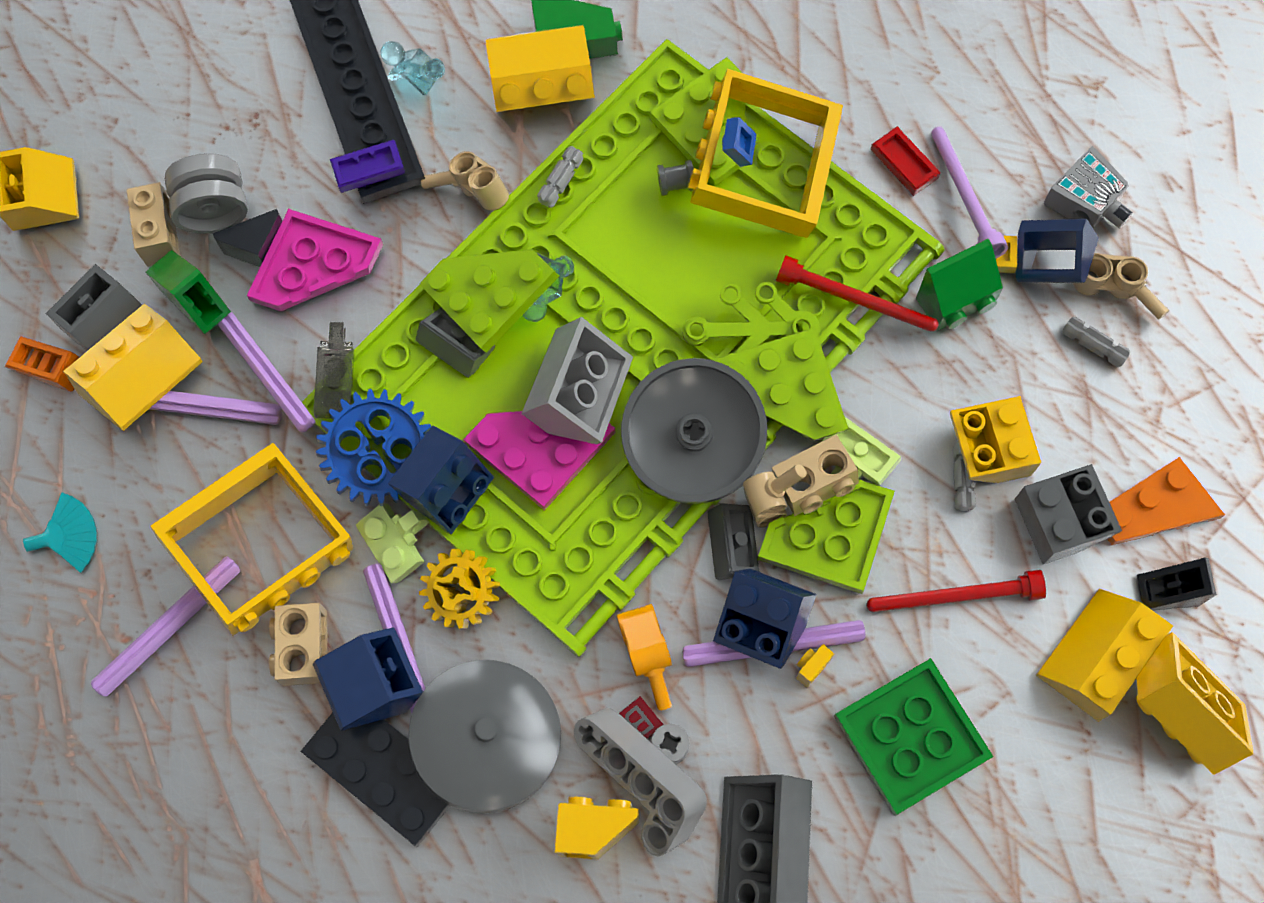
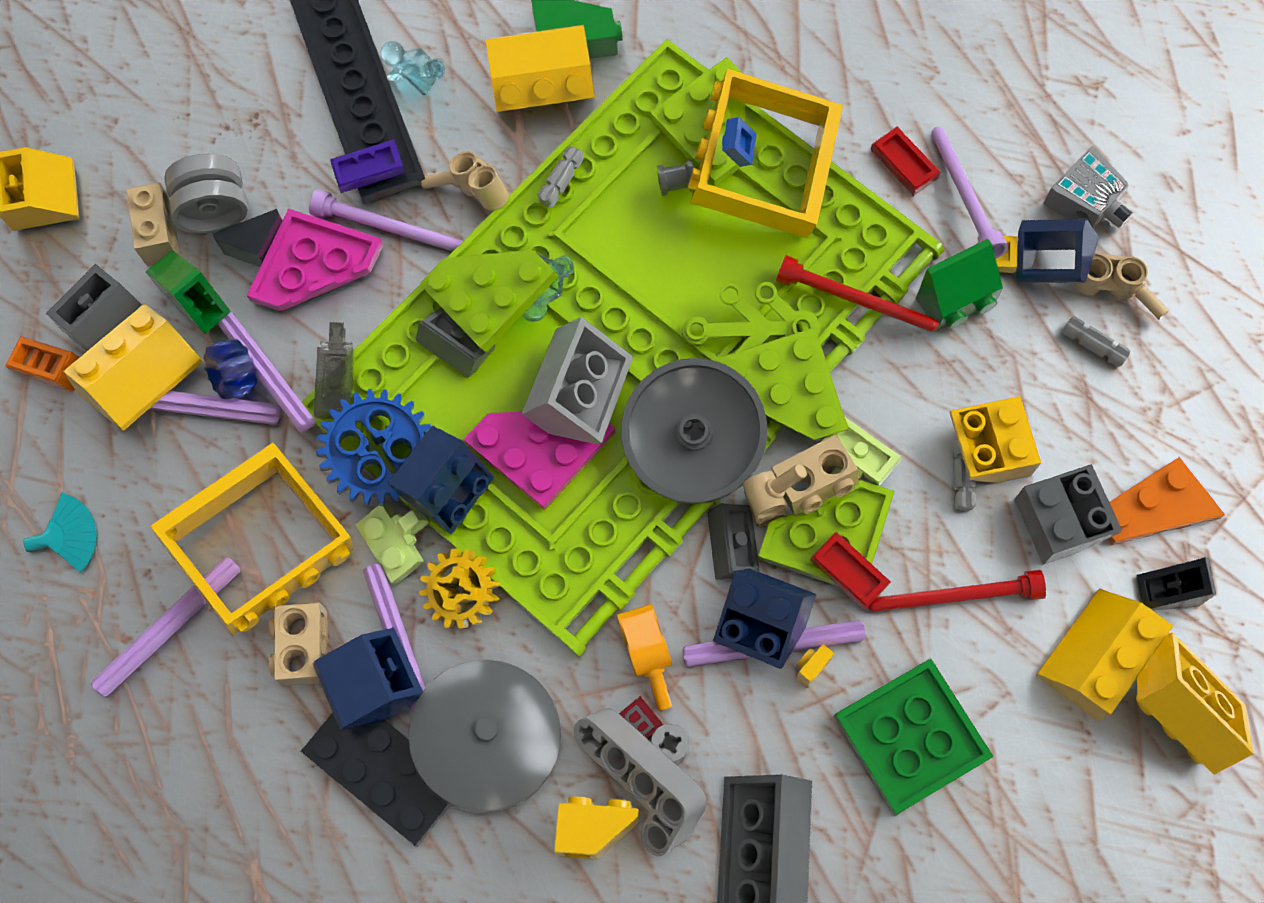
none -> clear blue gear [203,339,257,400]
none -> lavender piece [309,189,463,252]
none -> red tile [810,532,891,610]

